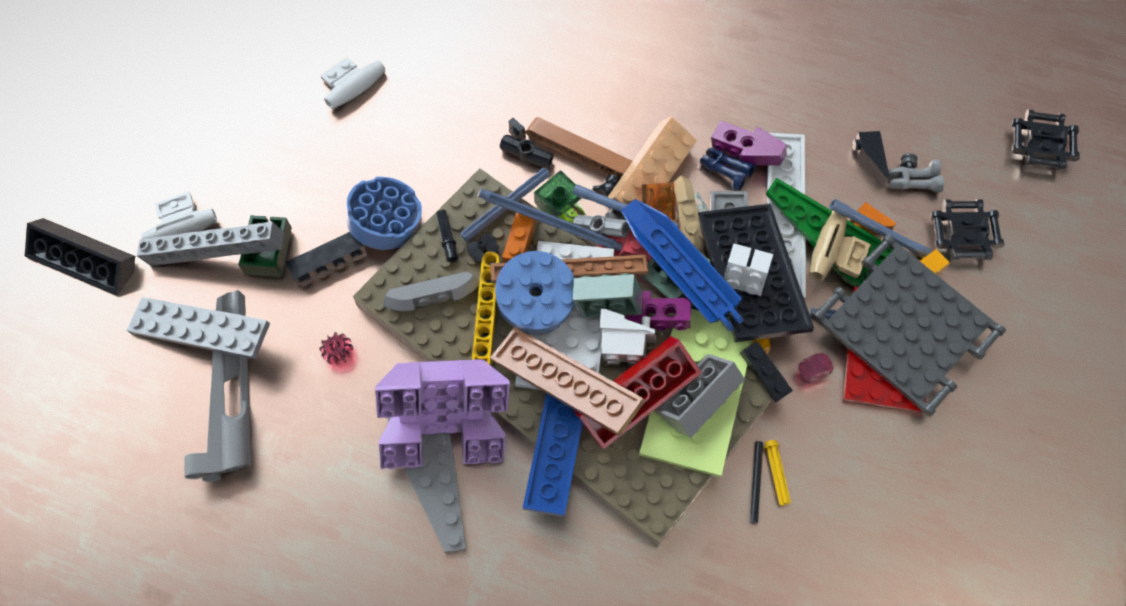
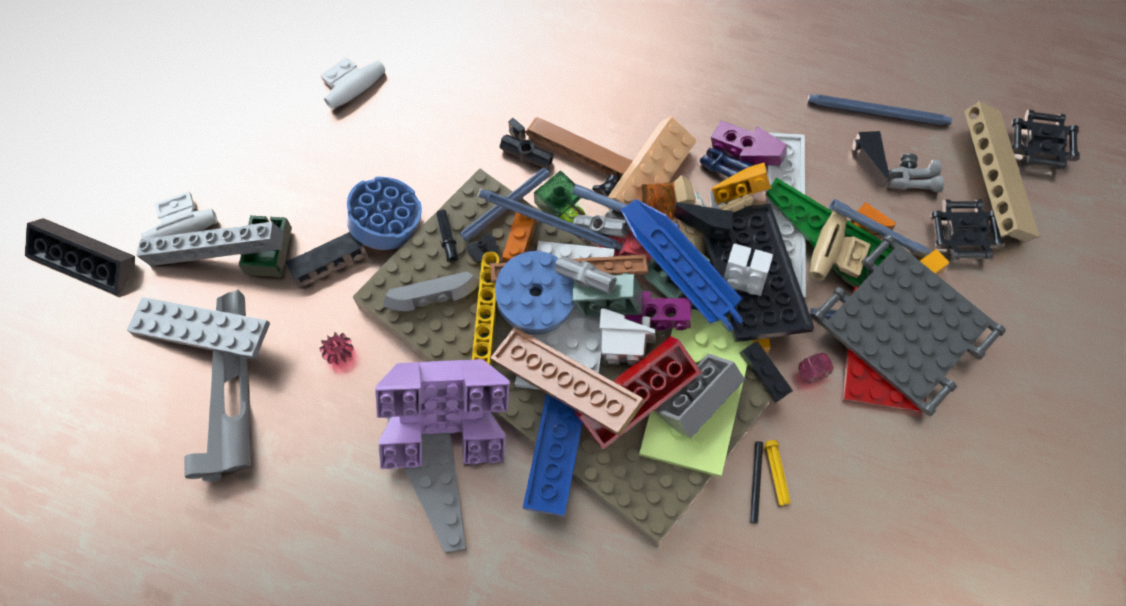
none -> light grey piece [555,256,617,294]
none -> black slope [674,202,733,241]
none -> light orange slope [711,163,771,205]
none -> tan axle [719,194,753,212]
none -> sand blue piece [808,94,952,125]
none -> tan tile [964,101,1040,244]

